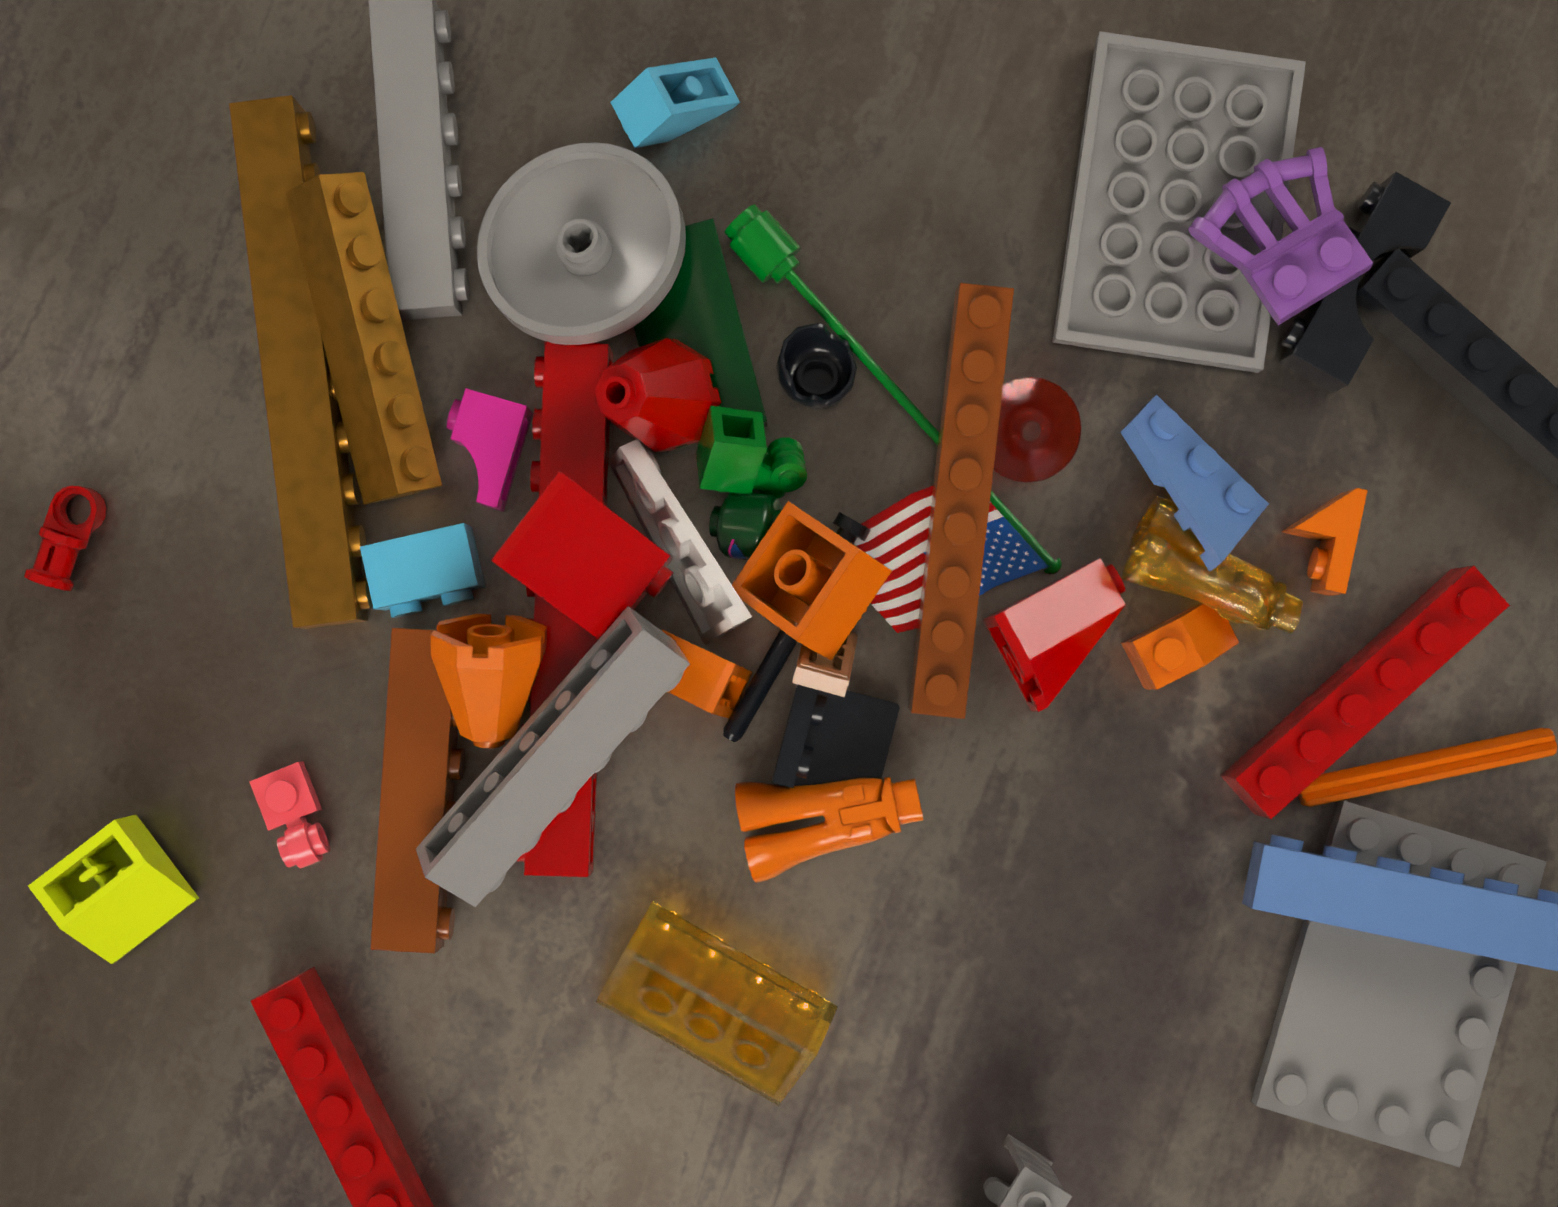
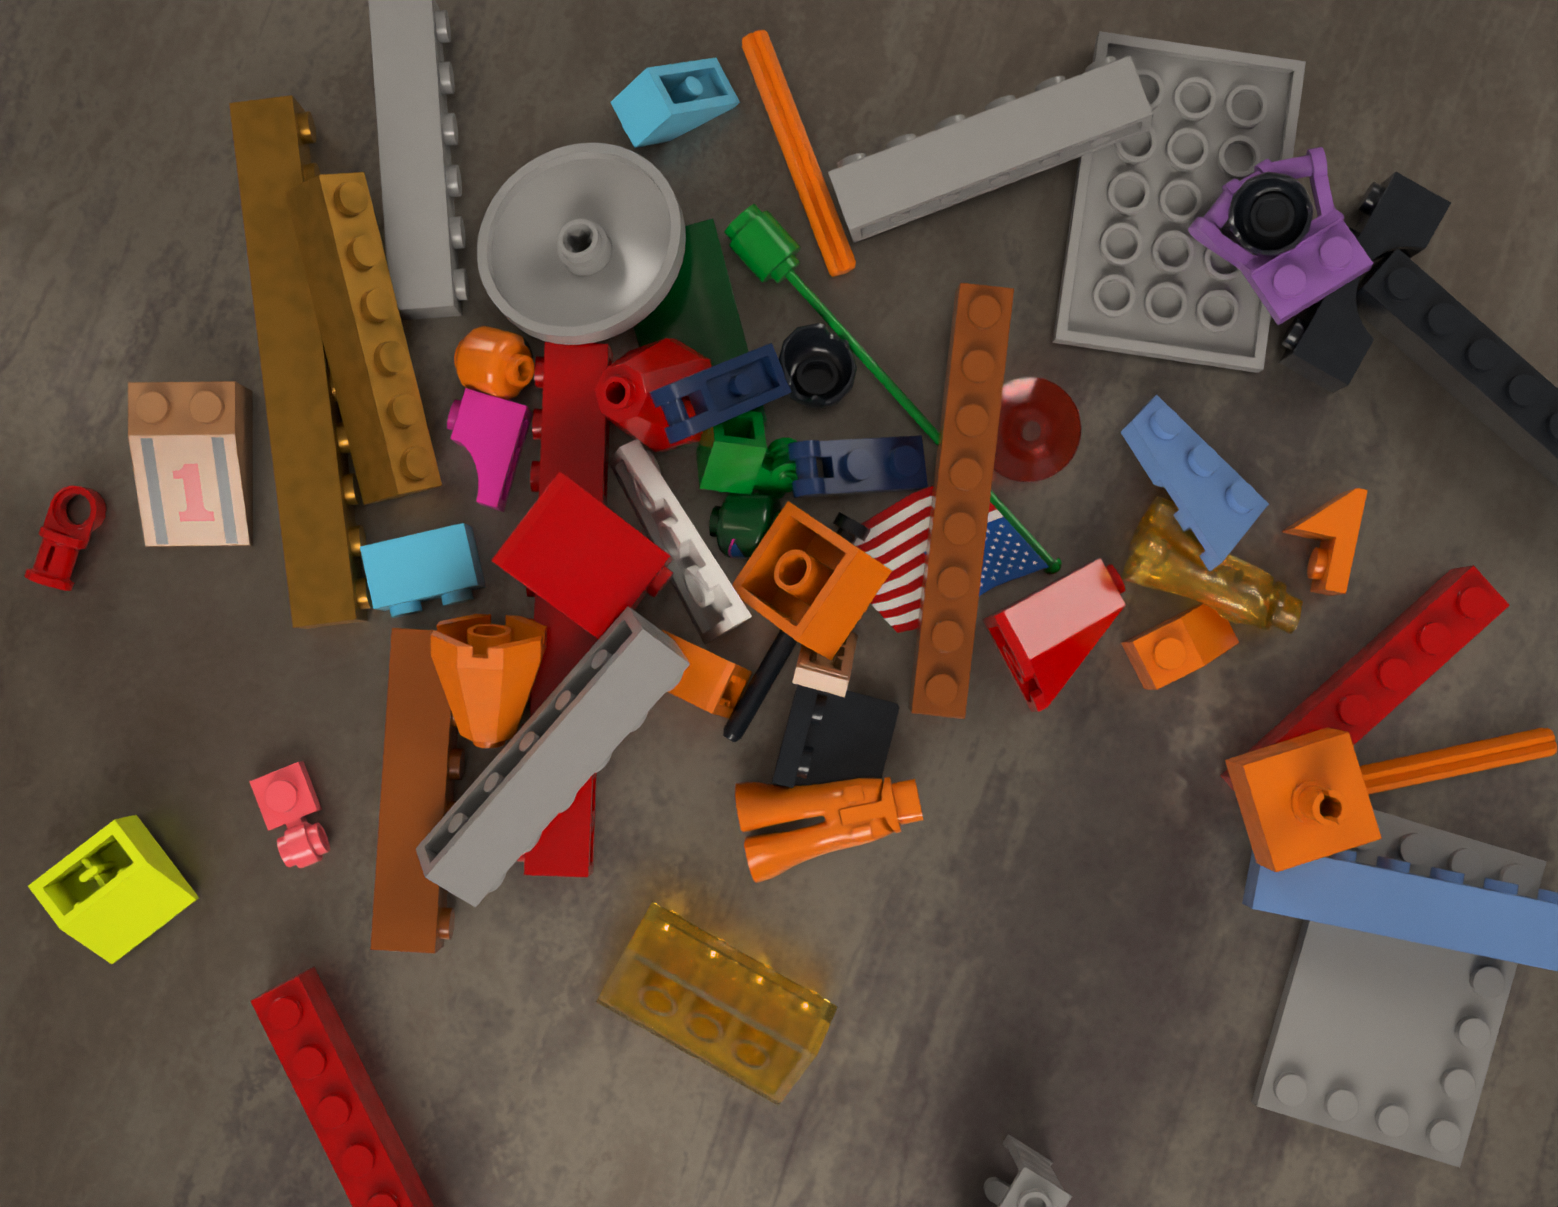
none -> medium nougat slope [128,381,253,547]
none -> orange head [454,326,534,400]
none -> dark blue plate [649,343,791,444]
none -> orange axle [742,30,856,277]
none -> dark blue plate [788,435,928,498]
none -> light grey brick [828,55,1153,243]
none -> orange brick [1225,728,1382,872]
none -> black hair [1228,171,1314,256]

